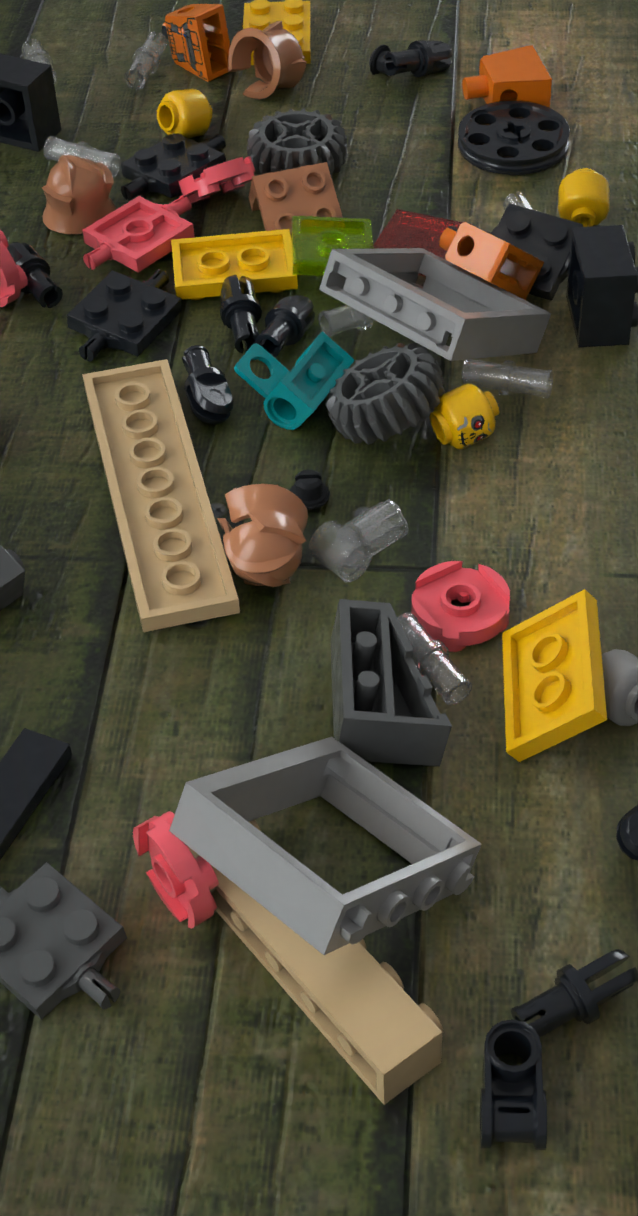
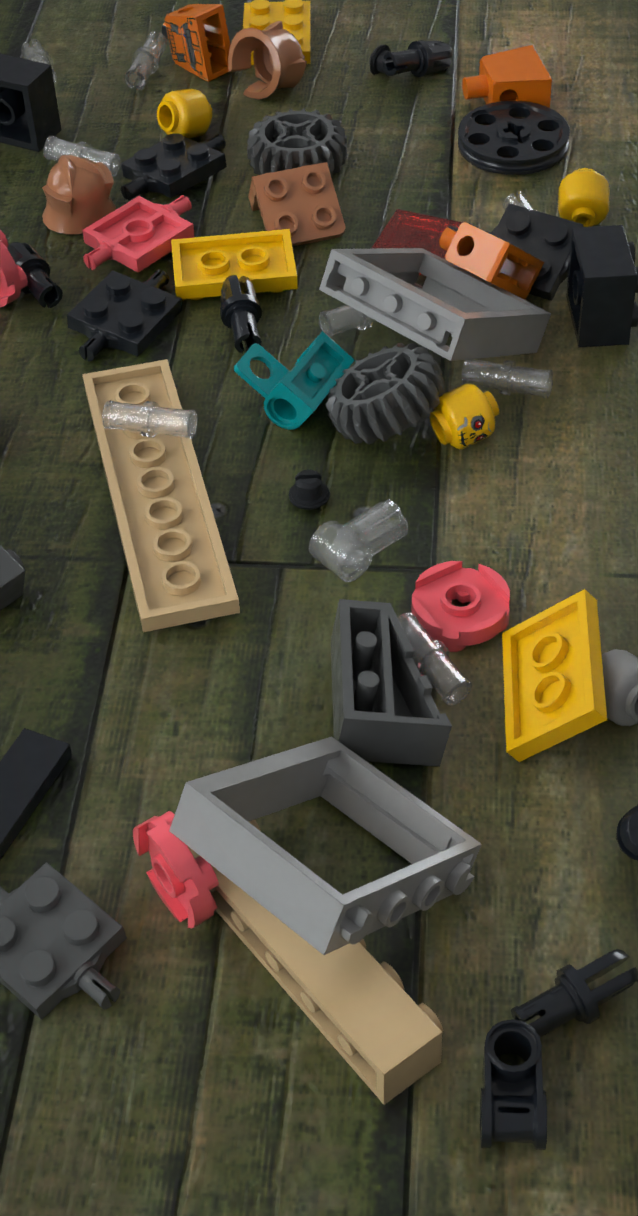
coral plate [178,156,256,204] -> none
black arm [182,345,234,425] -> none
nougat helmet [217,484,308,587] -> none
black arm [255,295,315,358] -> none
clear neon green tile [291,216,374,276] -> none
none -> clear pin [102,400,198,439]

